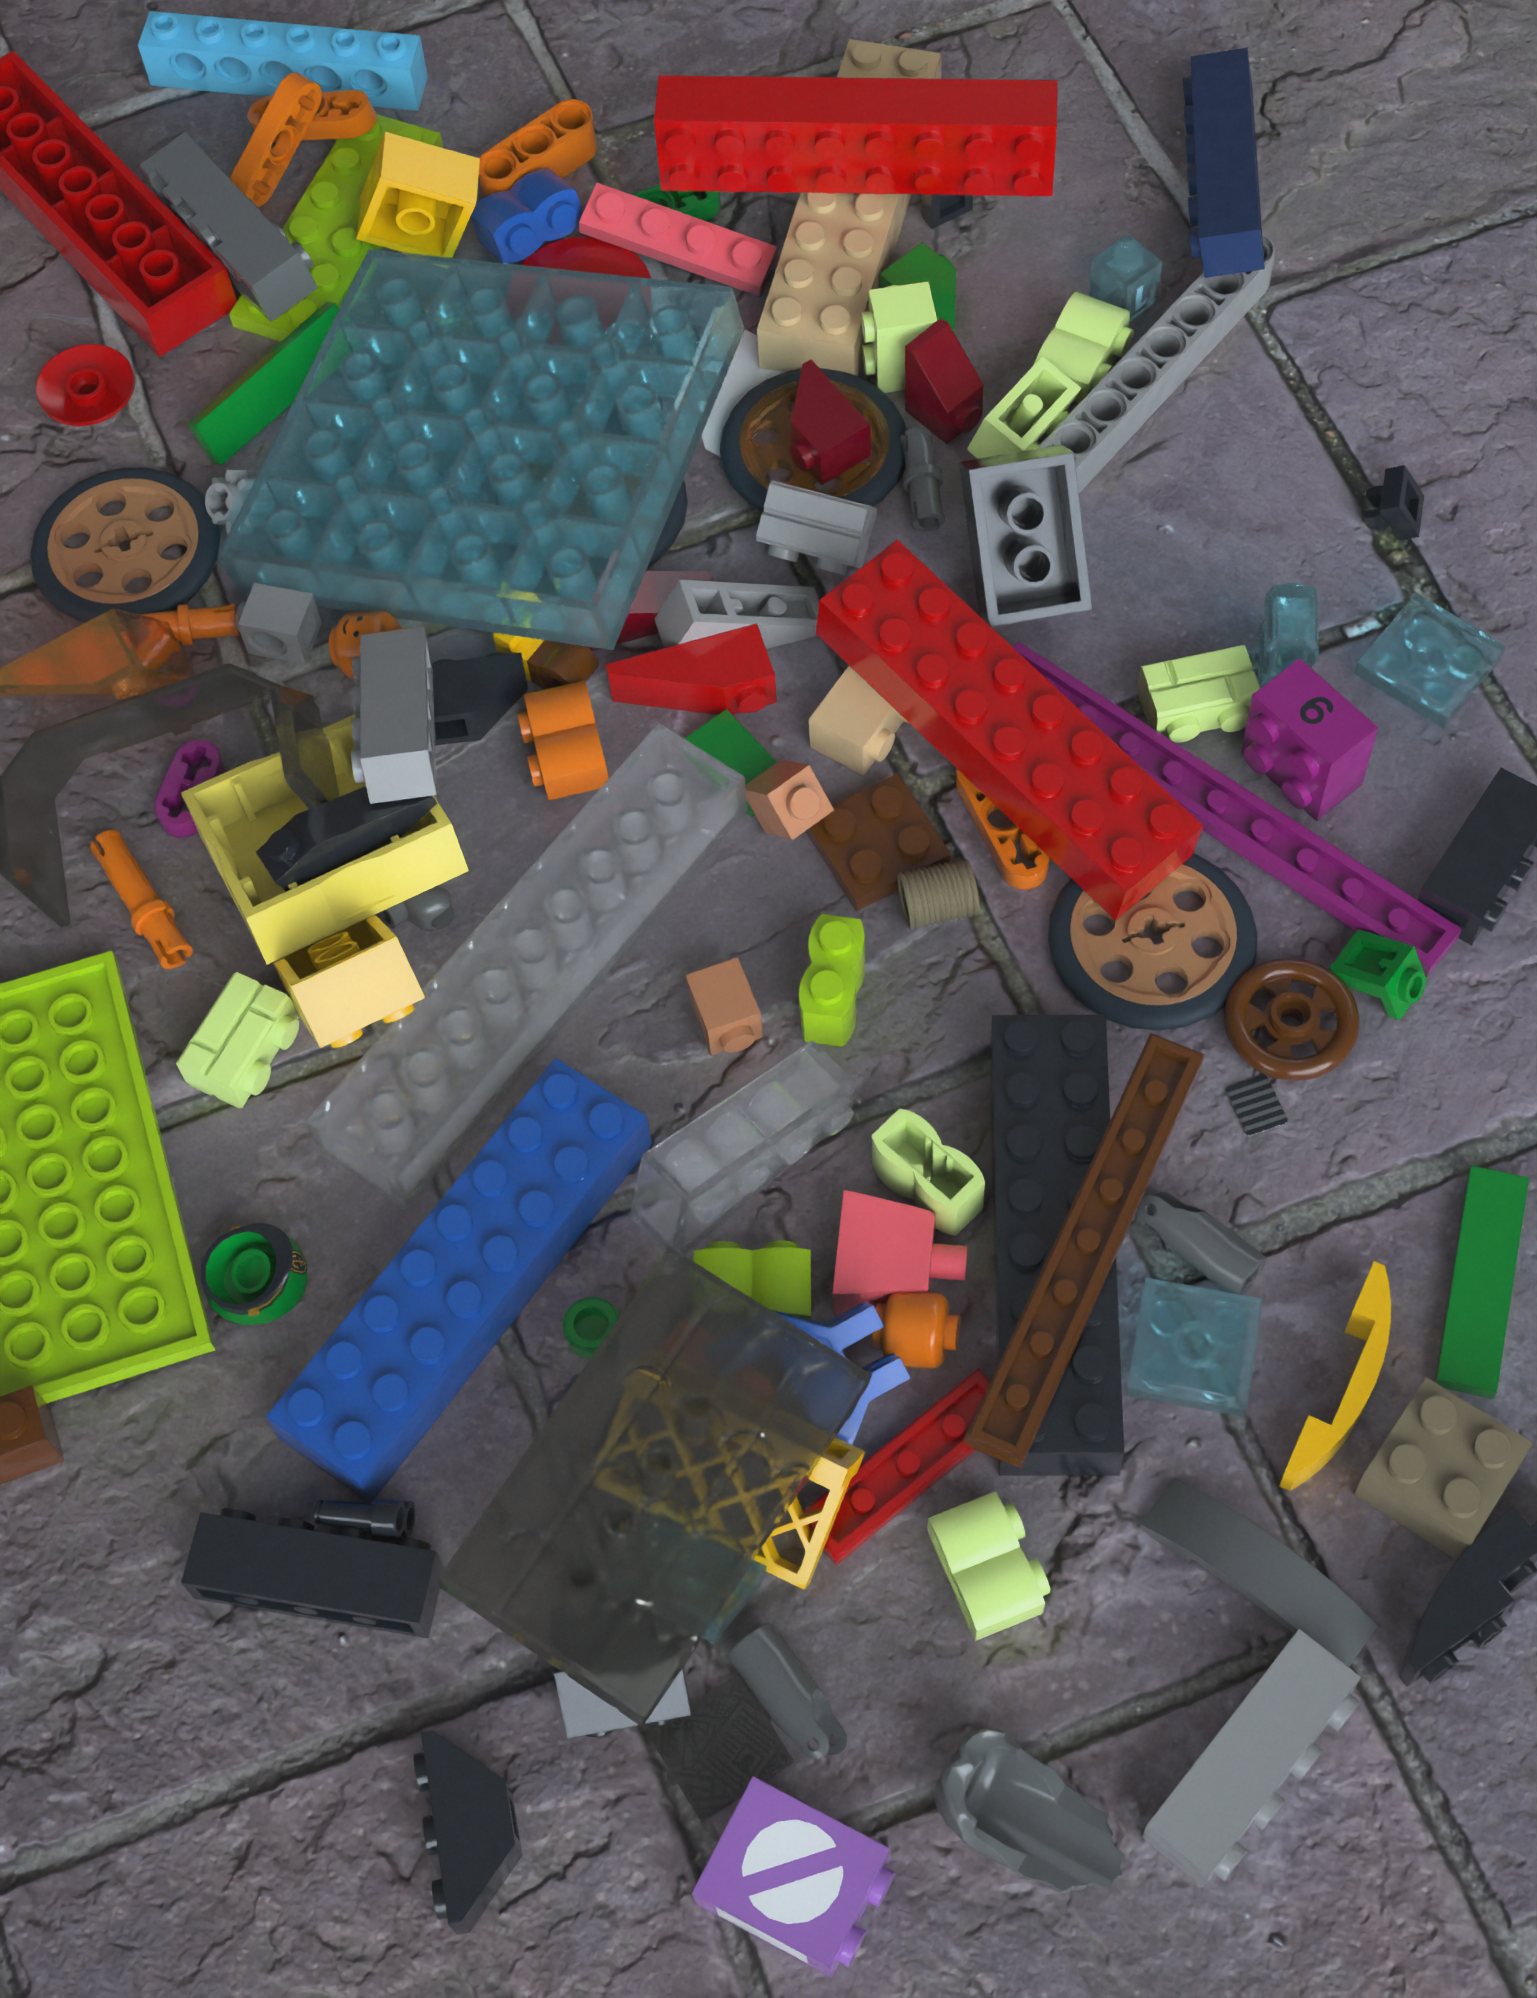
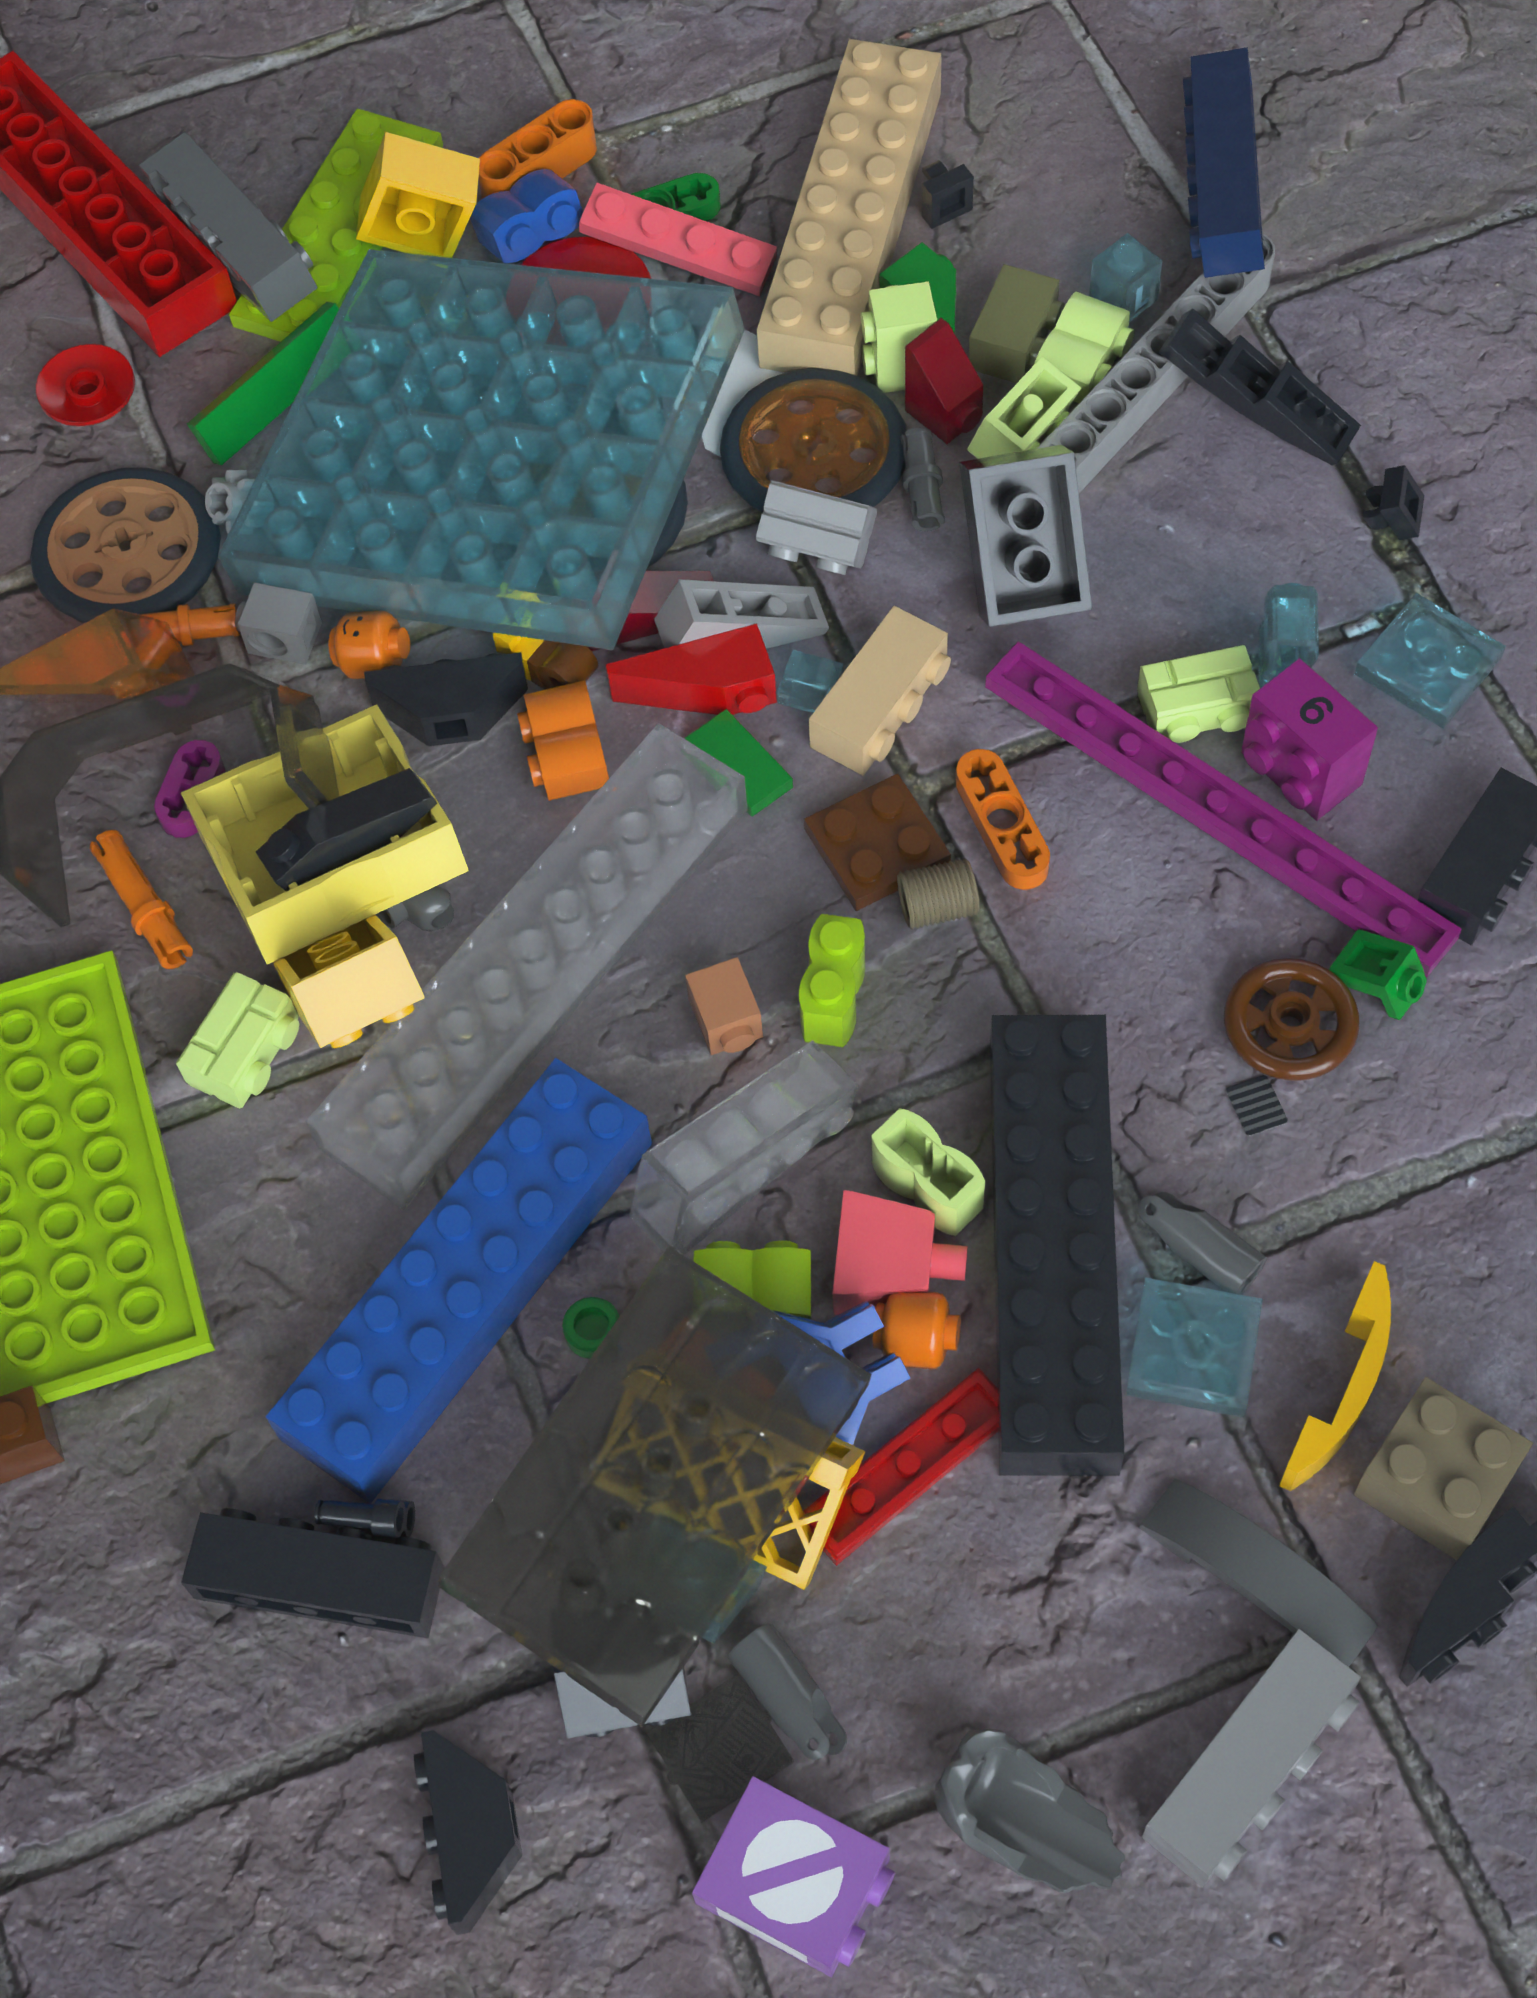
medium azure brick [138,11,428,111] -> none
green piece [201,1223,308,1325] -> none
orange beam [230,72,322,207] -> none
orange beam [247,90,377,142] -> none
light grey brick [351,627,437,804] -> none
red brick [654,75,1058,197] -> none
nougat brick [740,759,834,840] -> none
dark red slope [789,359,871,486] -> none
red brick [816,539,1204,921] -> none
yellowish green brick [927,1491,1050,1641] -> none
reddish brown tile [965,1033,1205,1469] -> none
wedge [1048,854,1258,1031] -> none
green tile [1434,1165,1529,1399] -> none
none -> clear light blue tile [777,649,844,713]
none -> olive brick [969,264,1065,383]
none -> black slope [1159,308,1361,466]

